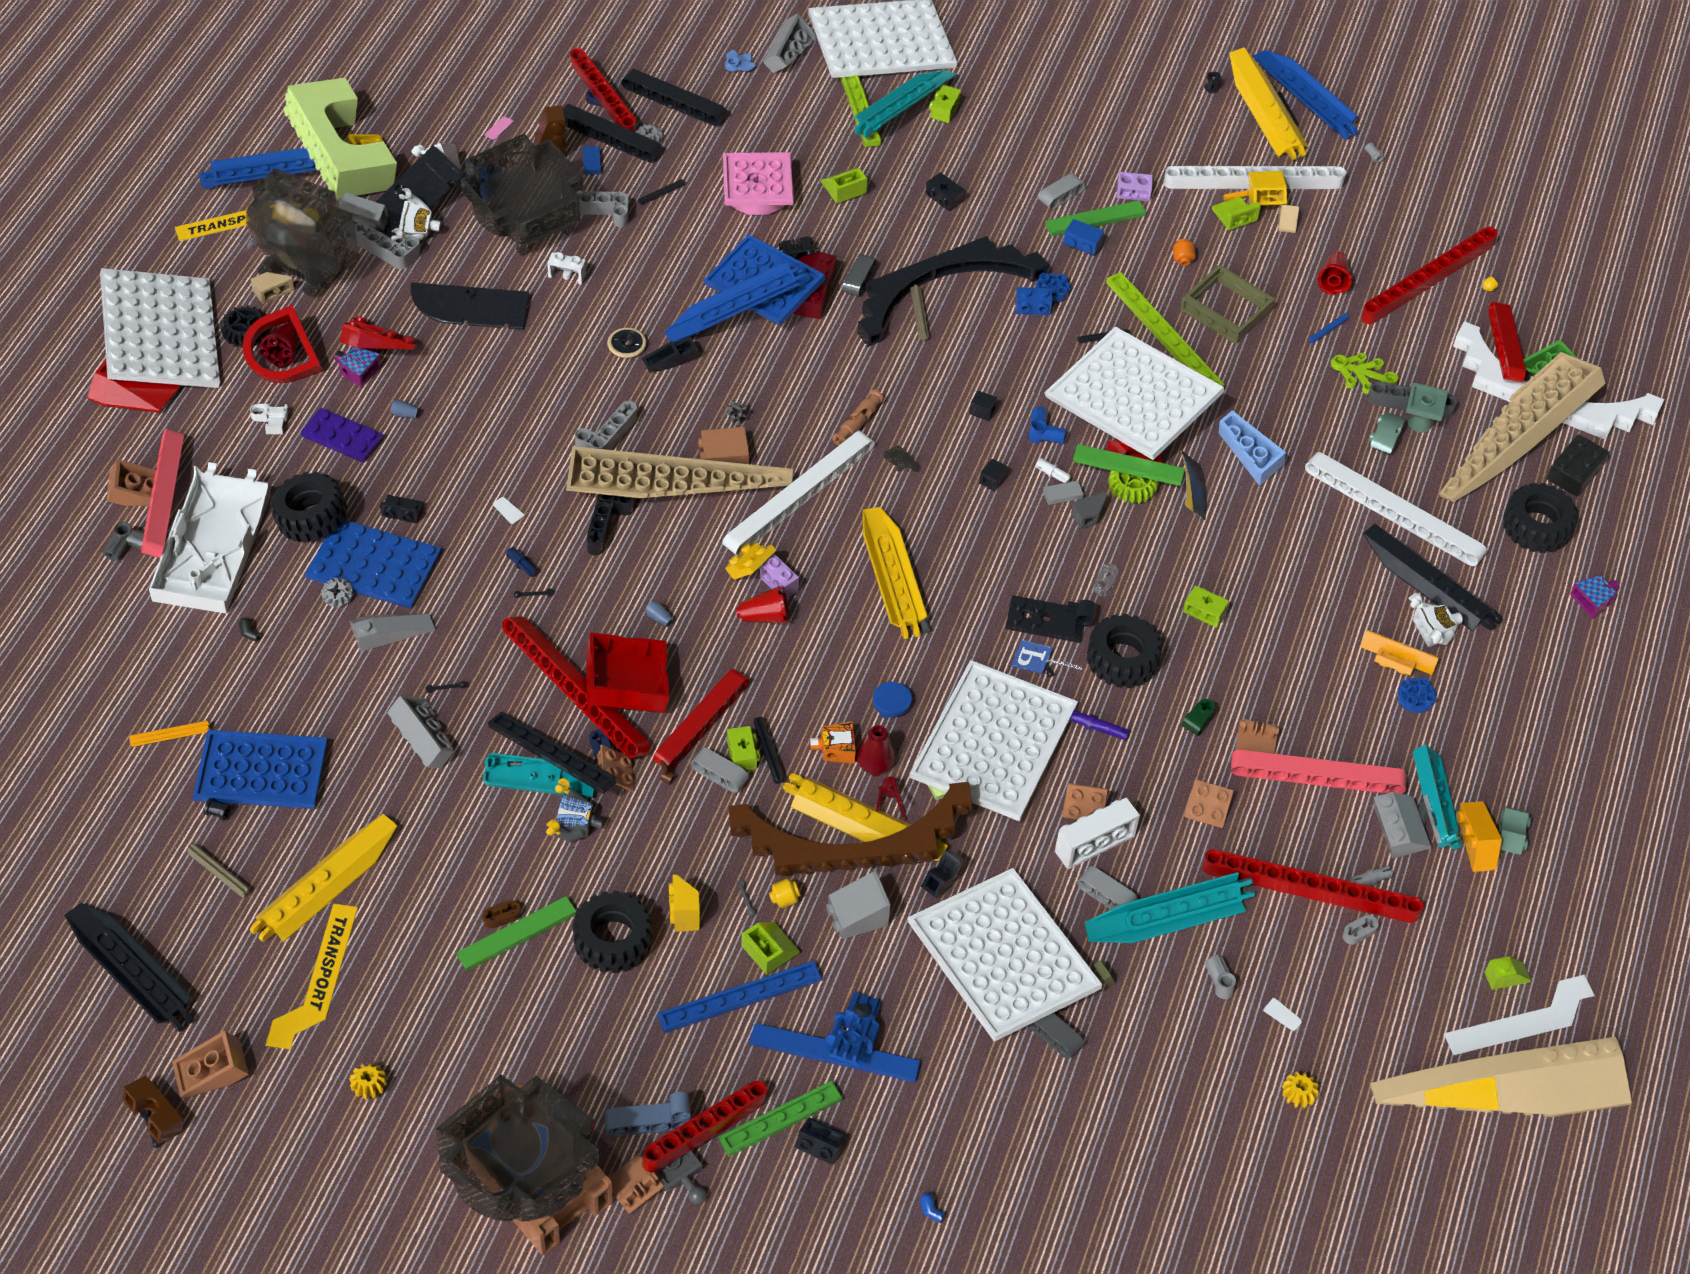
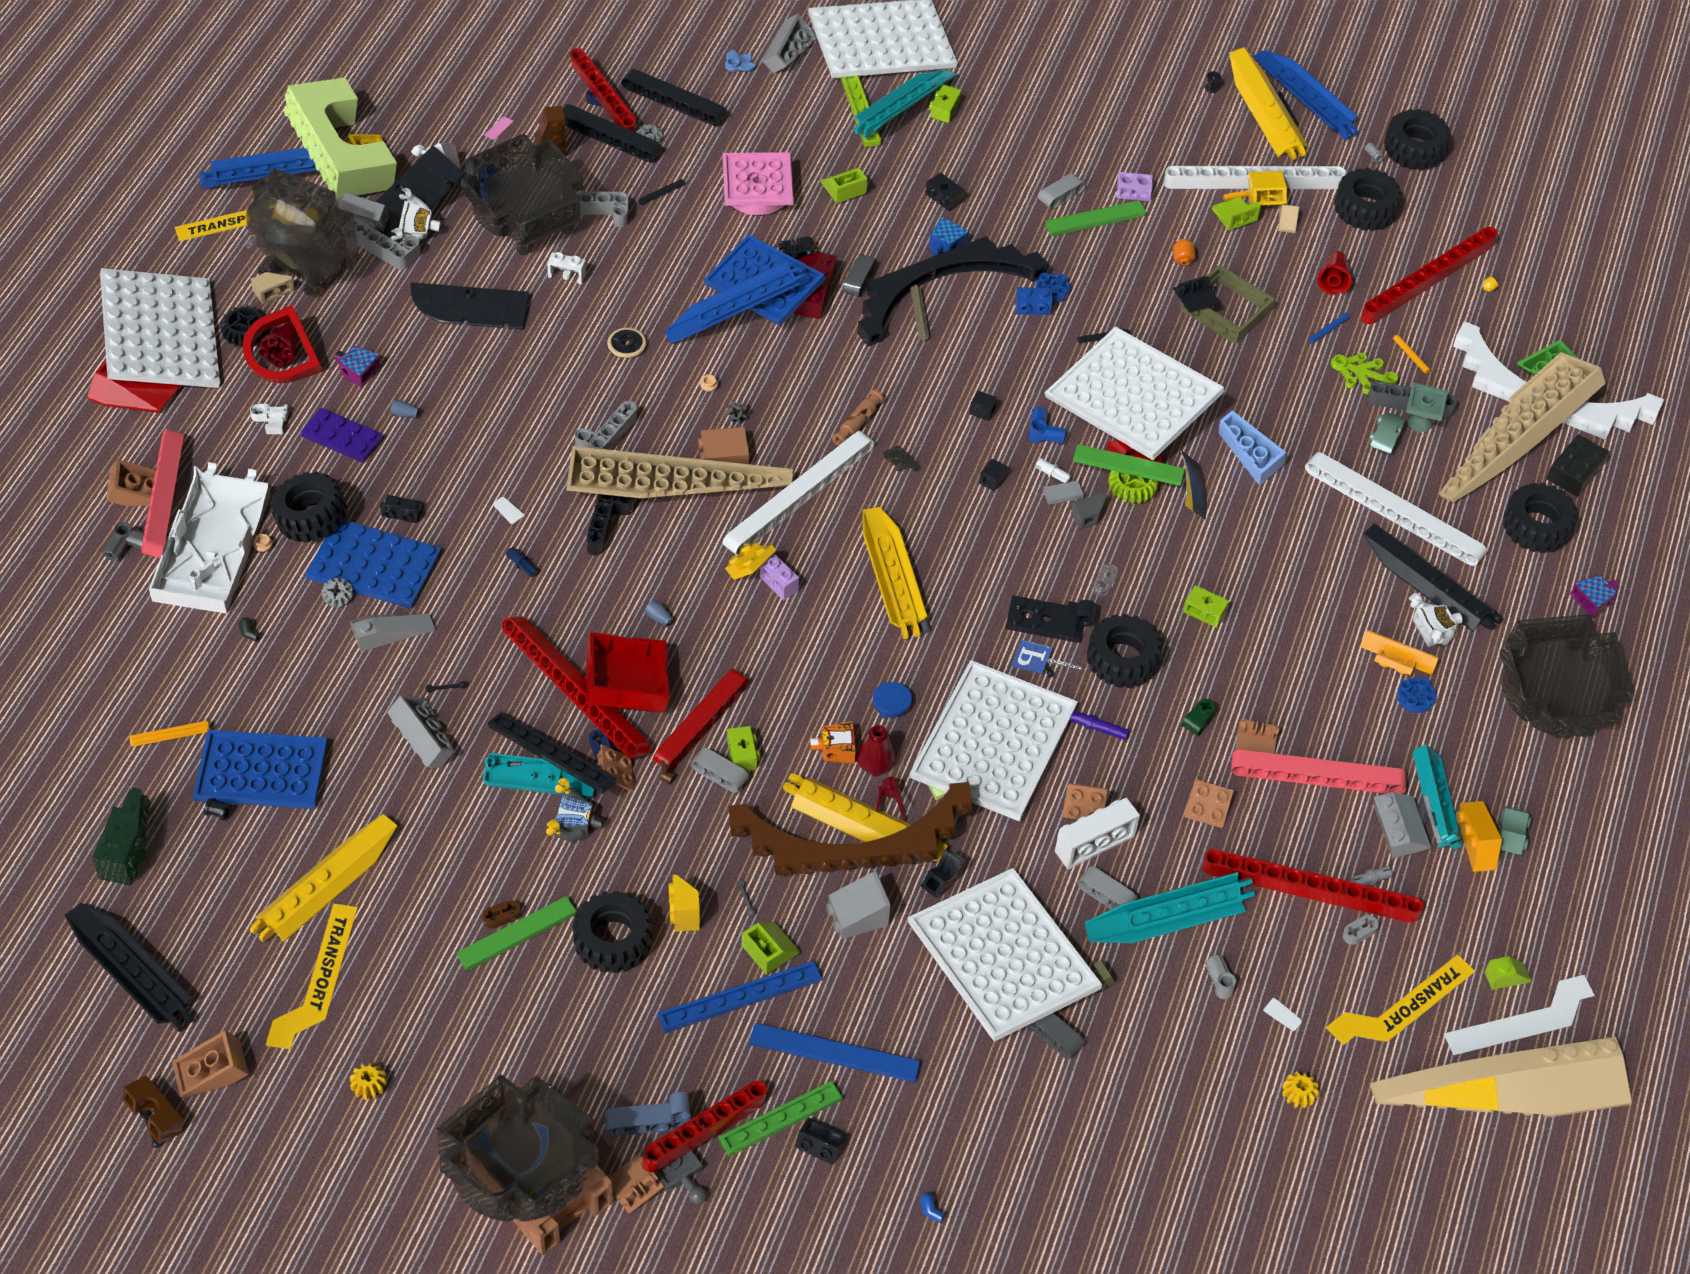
dark tan axle [187,844,250,897] -> none
red wedge [340,316,419,349] -> none
black hinge [514,589,554,598] -> none
blue tile [583,146,601,175] -> none
black slope [641,336,701,372] -> none
red cone [736,585,790,624] -> none
black axle [754,716,785,784] -> none
yellow head [769,878,801,908] -> none
blue piece [826,992,882,1065] -> none
blue brick [1063,219,1104,255] -> none
lime plate [1106,272,1225,387] -> none
red beam [1488,301,1526,383] -> none
none -> clear green piece [92,787,150,886]
none -> light nougat plate [253,534,272,552]
none -> light nougat plate [700,374,718,391]
none -> torso [929,217,969,255]
none -> black hinge [1173,275,1220,313]
none -> yellow sticker [1325,954,1475,1045]
none -> black tyre [1334,168,1402,231]
none -> black tyre [1384,109,1451,170]
none -> light orange bar [1393,334,1431,374]
none -> clear smoke windscreen [1499,614,1635,739]

